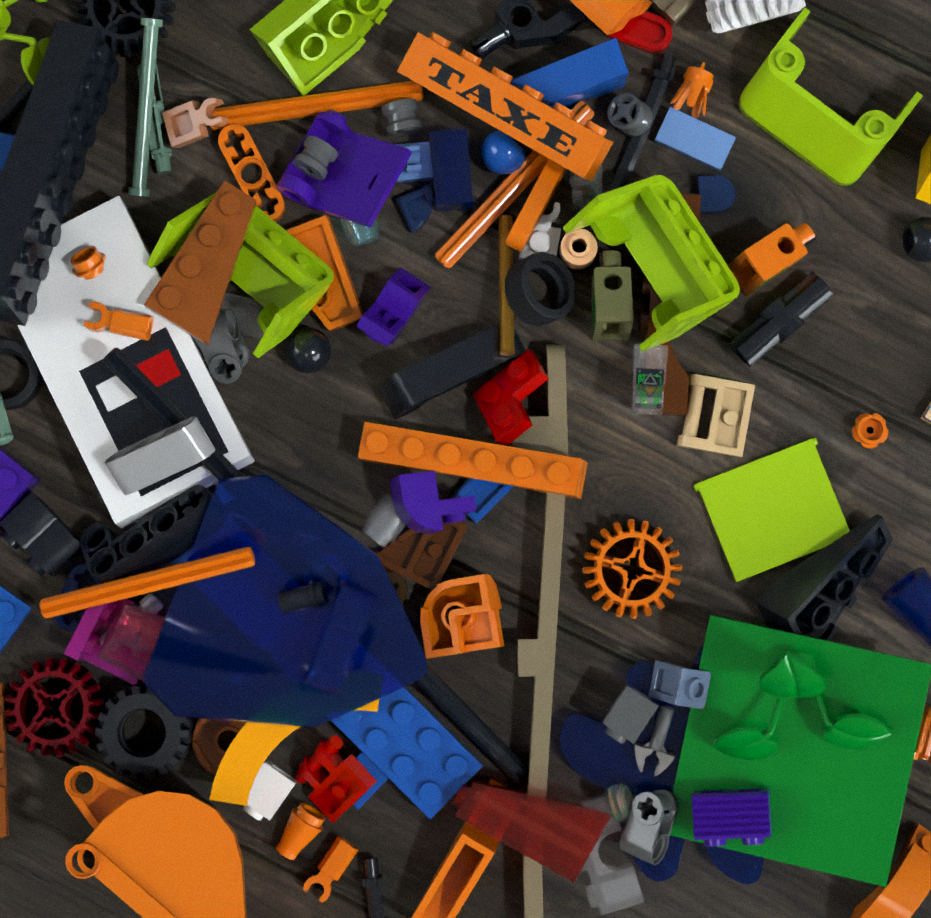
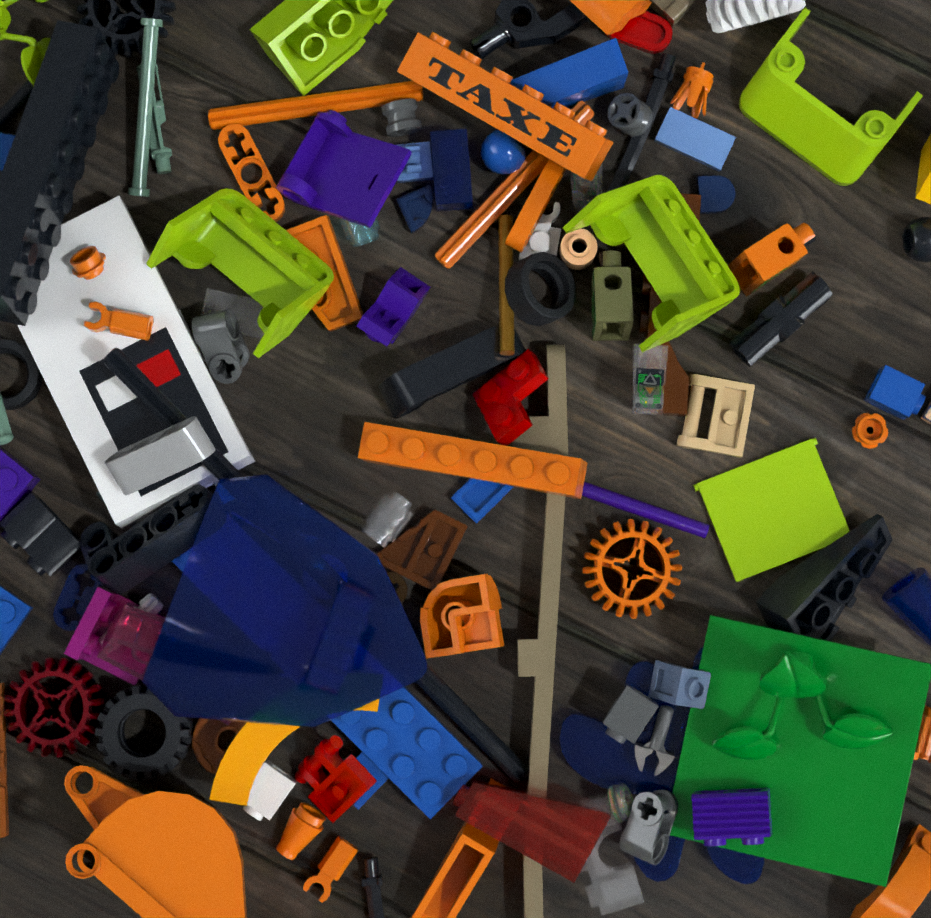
orange axle [39,547,255,618] -> none
dark orange wing [144,180,257,346] -> none
nougat plate [162,98,229,148] -> none
black pin [278,579,329,615] -> none
black piece [285,327,331,374] -> none
dark grey wheel [292,136,339,181] -> none
dark purple brick [390,471,477,534] -> none
none -> dark purple bar [582,482,710,539]
none -> blue brick [863,365,926,420]

